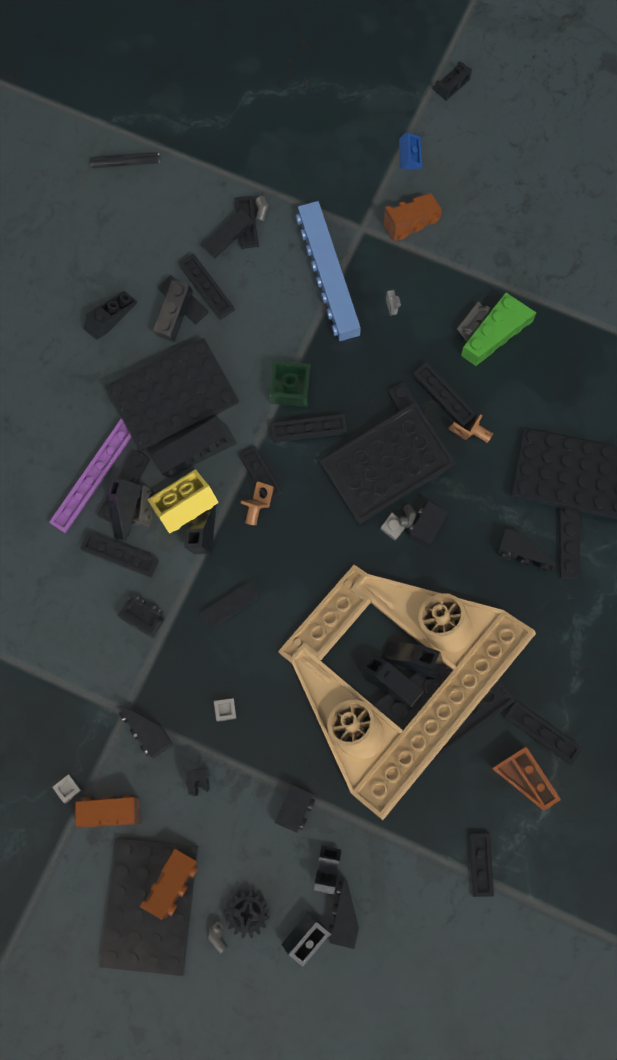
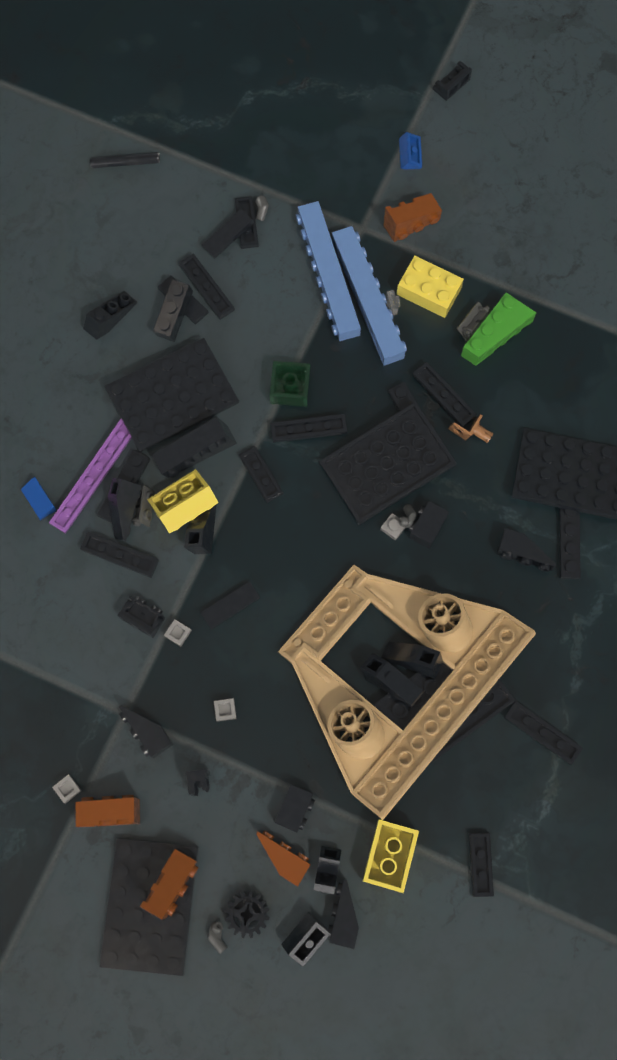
medium nougat bracket [241,482,274,525] -> none
dark orange wedge [492,746,561,811] -> none
none -> blue slope [21,477,56,520]
none -> light grey plate [164,619,192,647]
none -> dark orange slope [256,830,311,887]
none -> medium blue brick [332,226,407,365]
none -> light yellow brick [362,820,419,893]
none -> light yellow brick [397,256,464,318]

